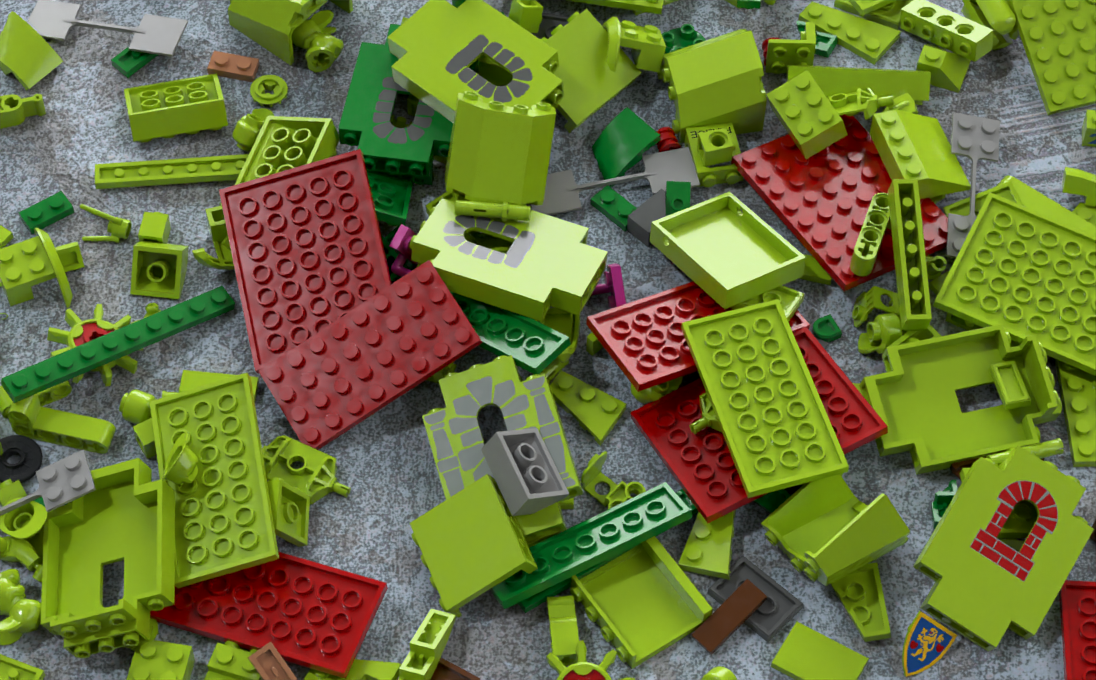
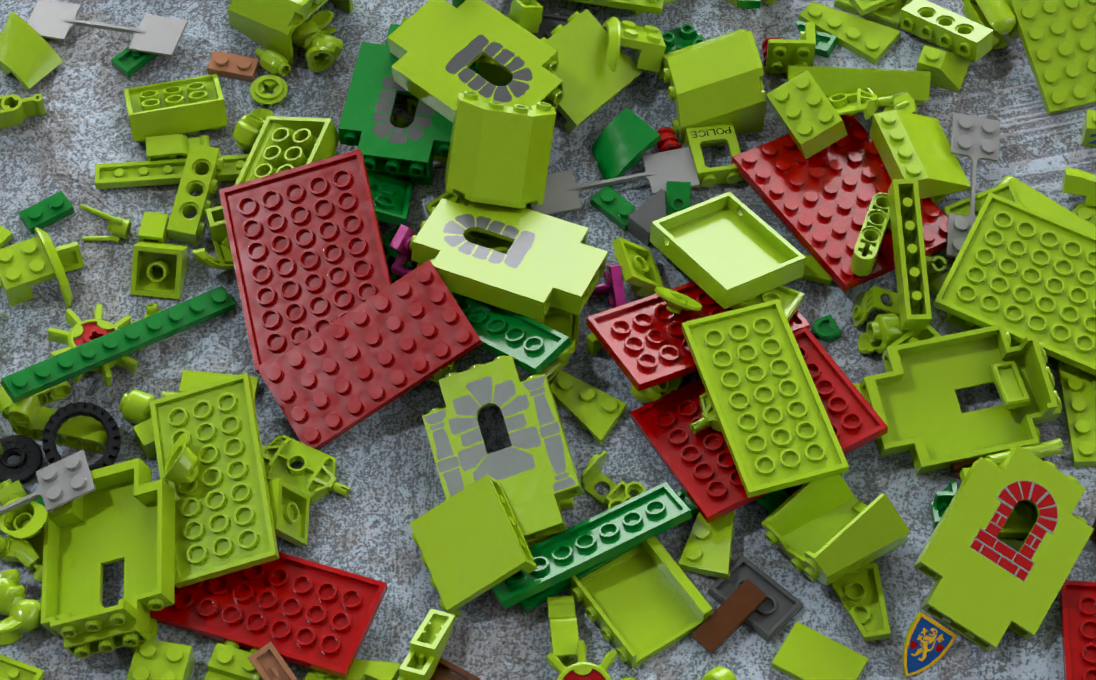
lime pin [455,200,531,221] -> none
light grey slope [481,428,569,516] -> none
lime brick [697,128,736,167] -> none
none -> black tyre [42,402,121,471]
none -> lime piece [145,134,210,161]
none -> lime brick [167,143,224,245]
none -> lime plant [254,47,291,77]
none -> lime plate [612,237,664,298]
none -> lime dish [654,286,702,314]

